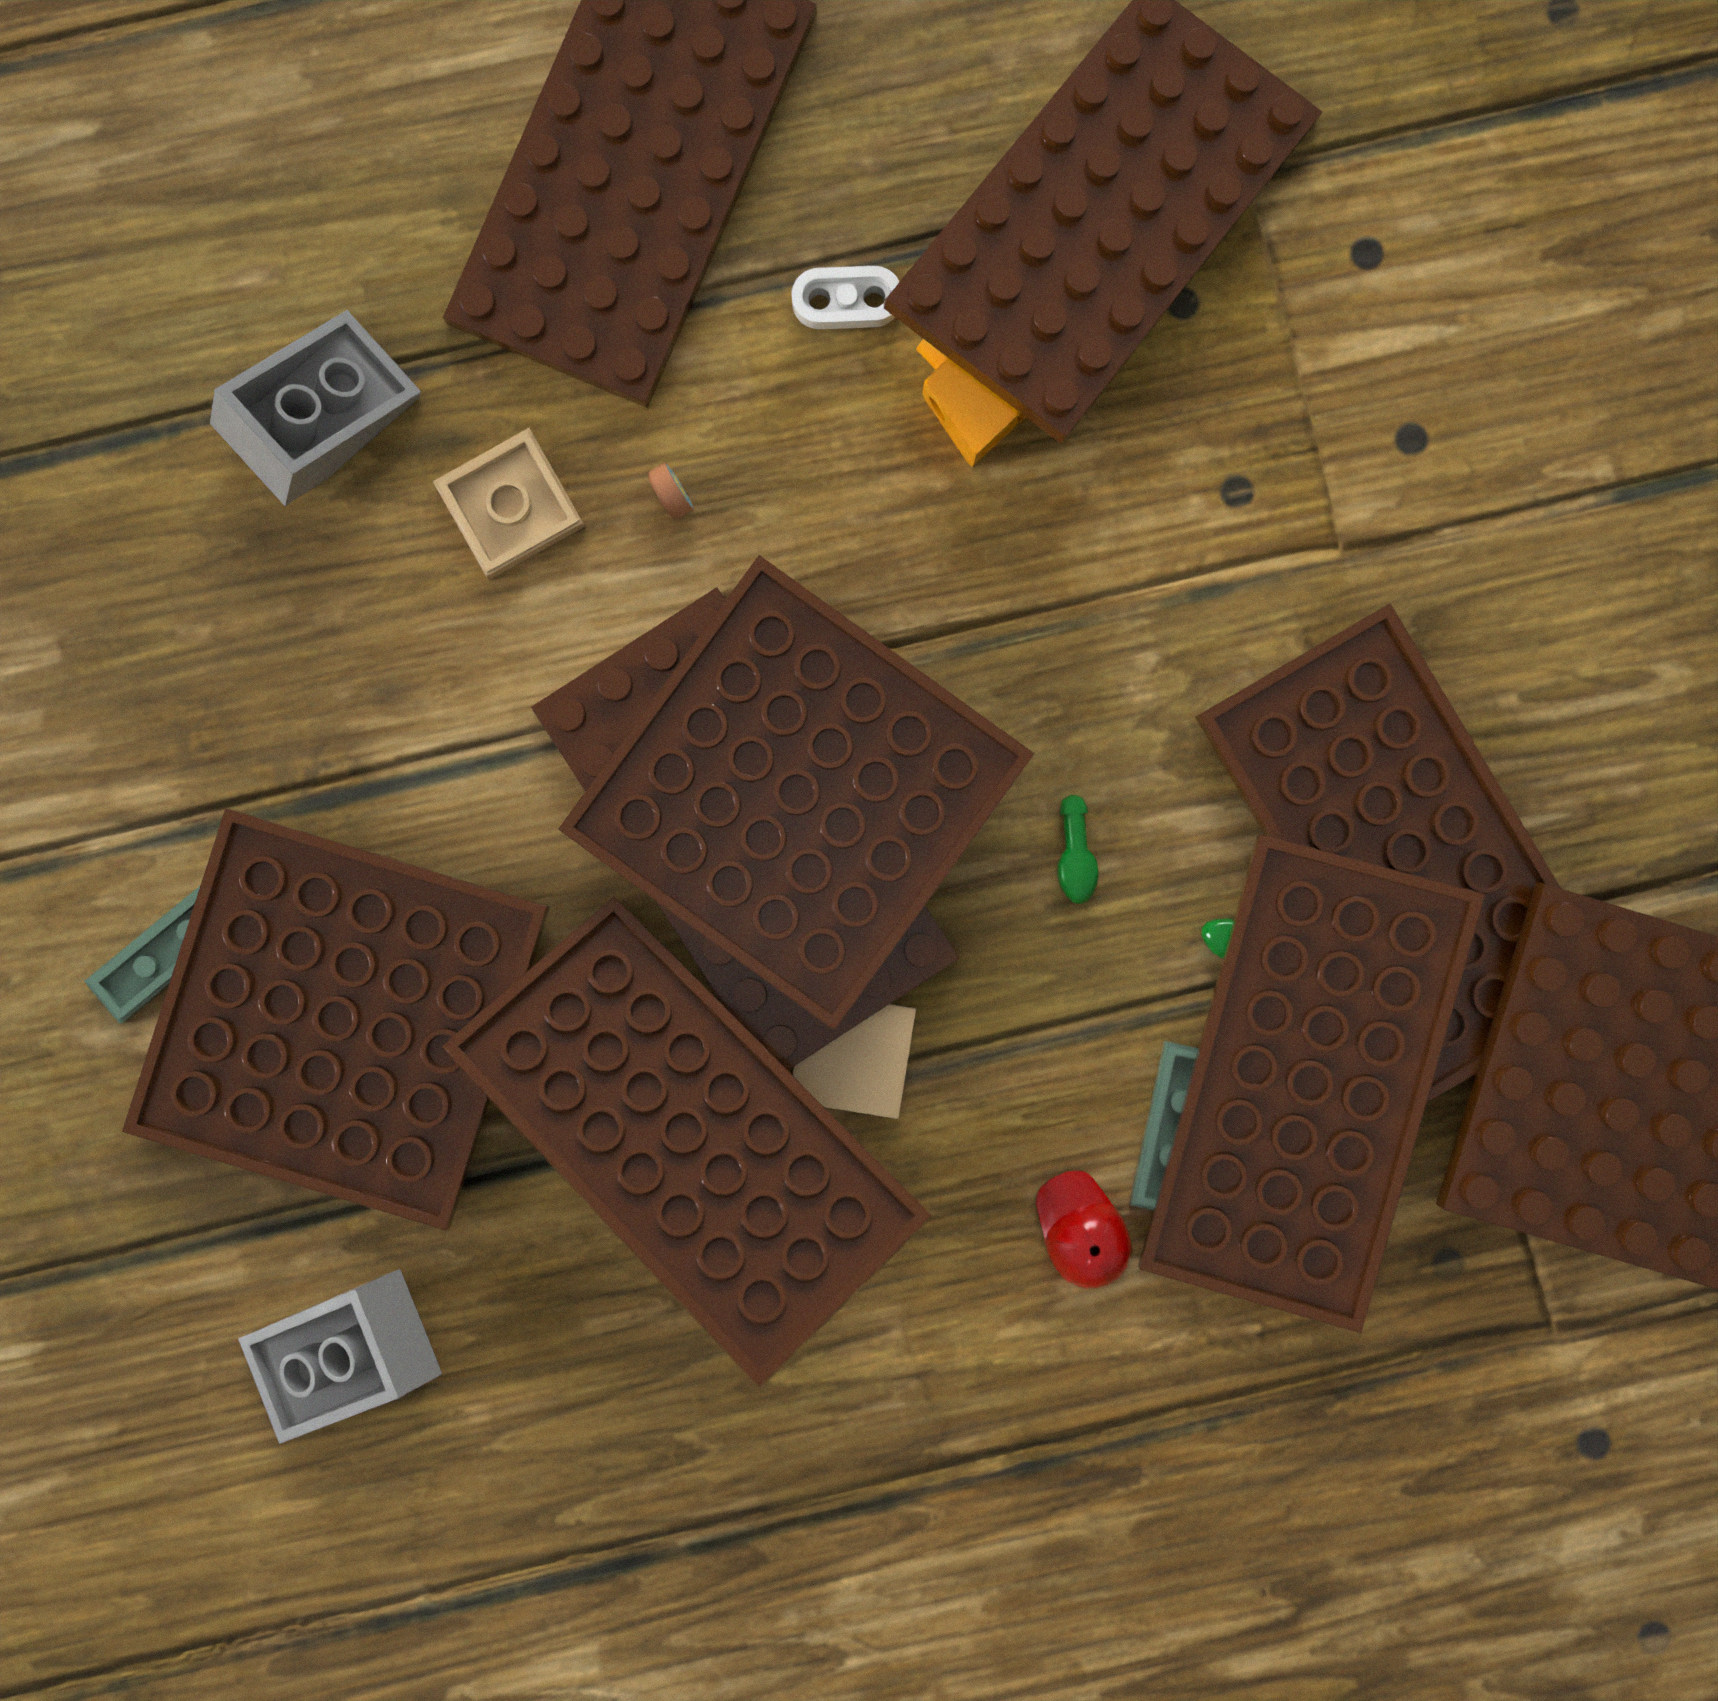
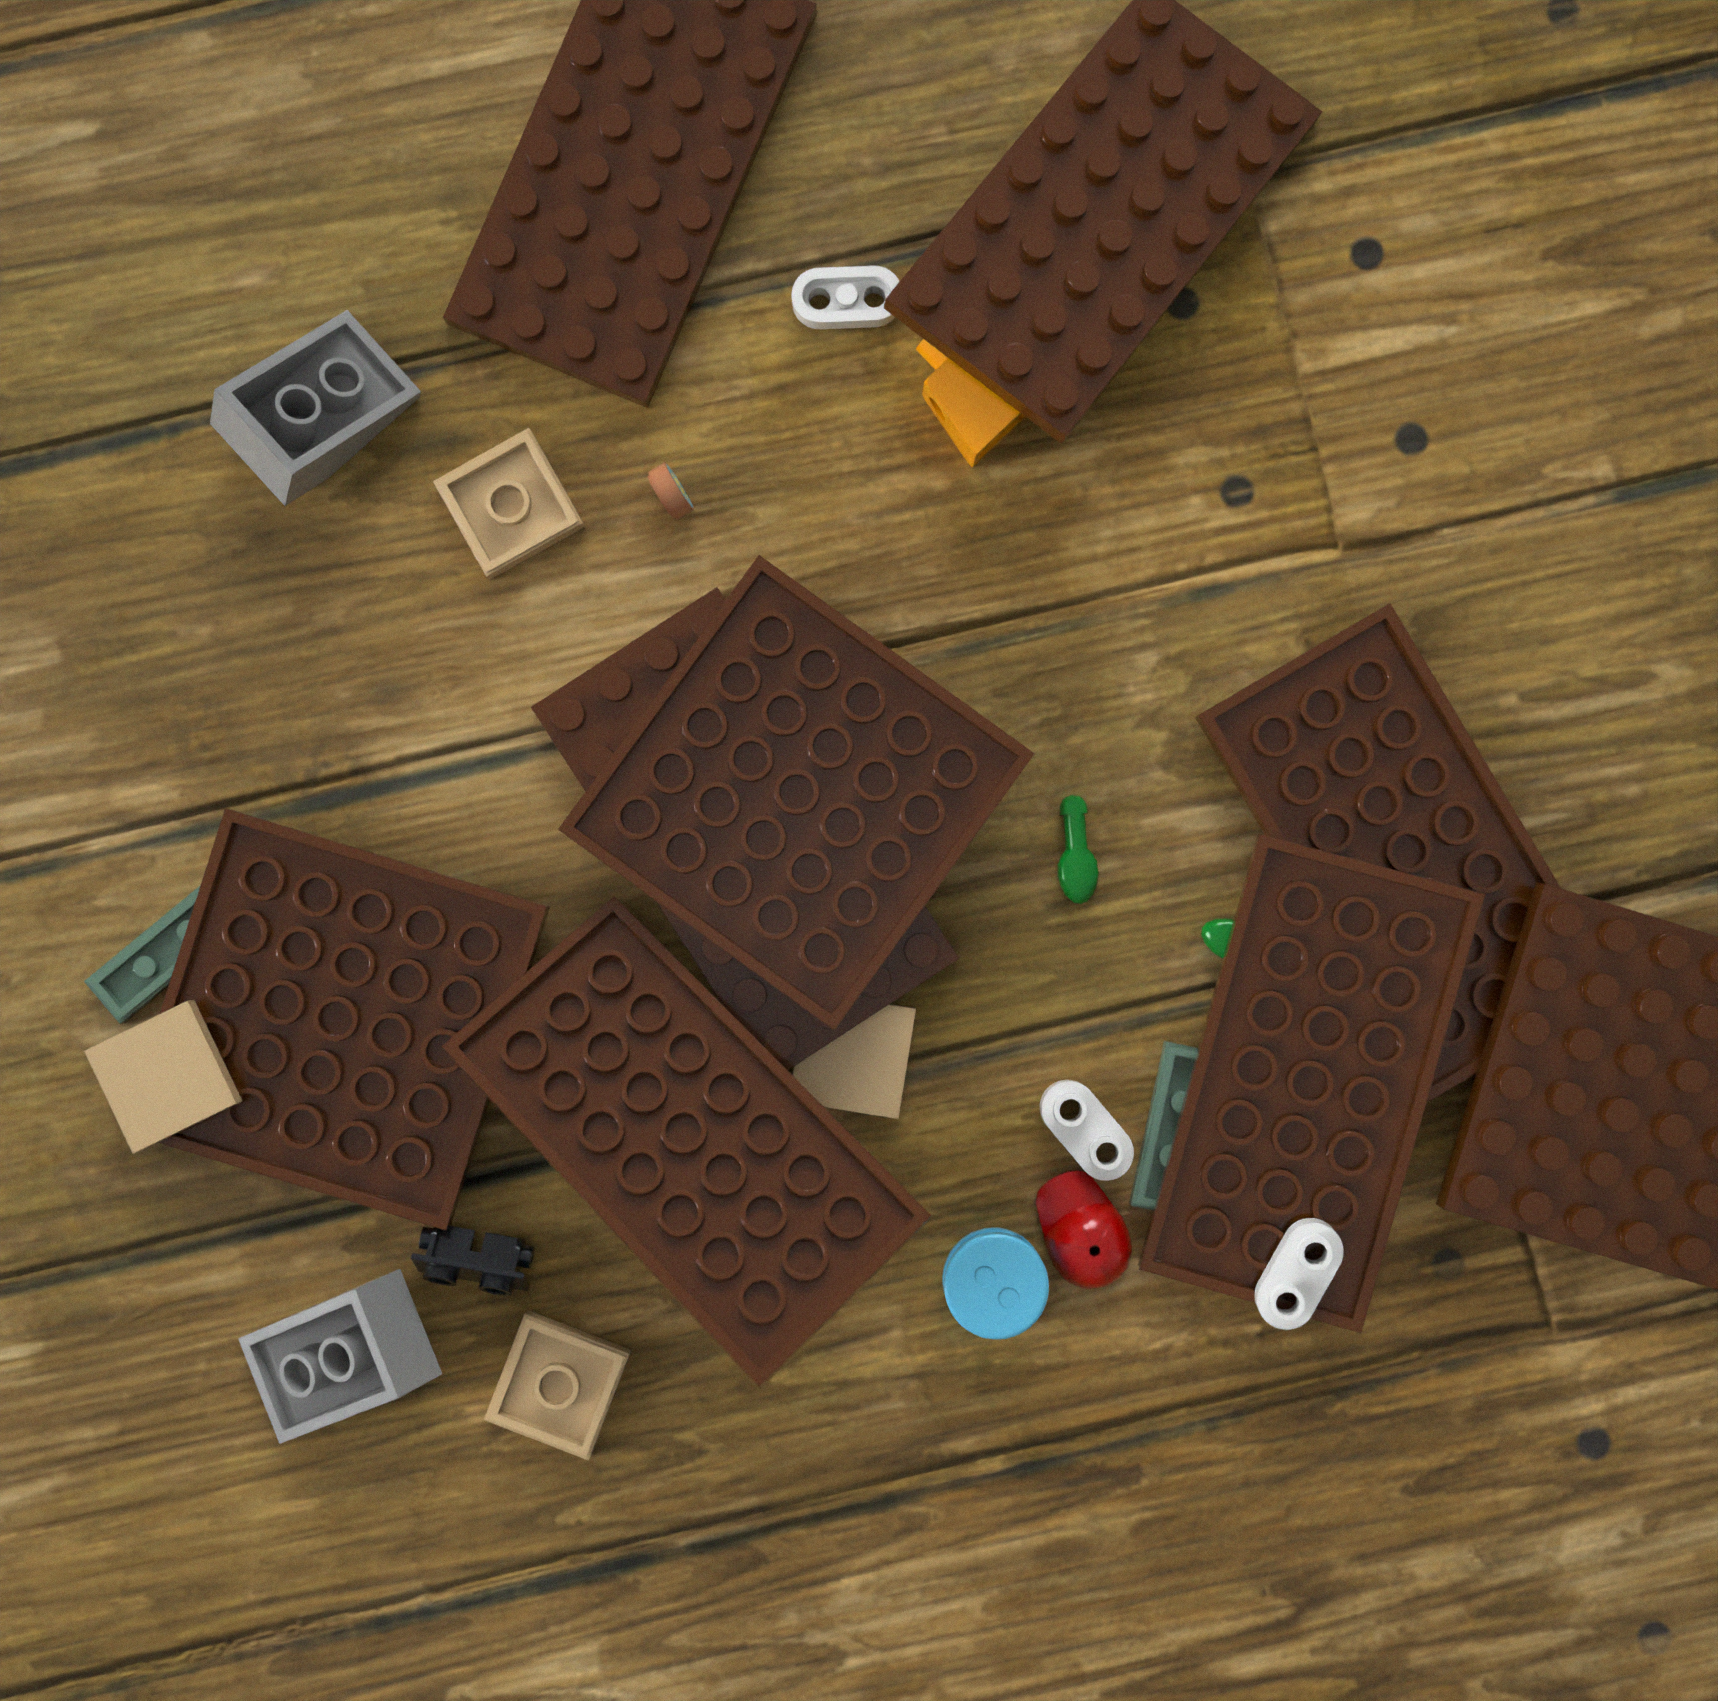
none -> tan tile [84,1000,243,1154]
none -> black hinge [411,1226,535,1296]
none -> tan tile [484,1310,631,1461]
none -> medium azure head [942,1227,1049,1340]
none -> white plate [1040,1080,1134,1181]
none -> white plate [1254,1218,1344,1330]

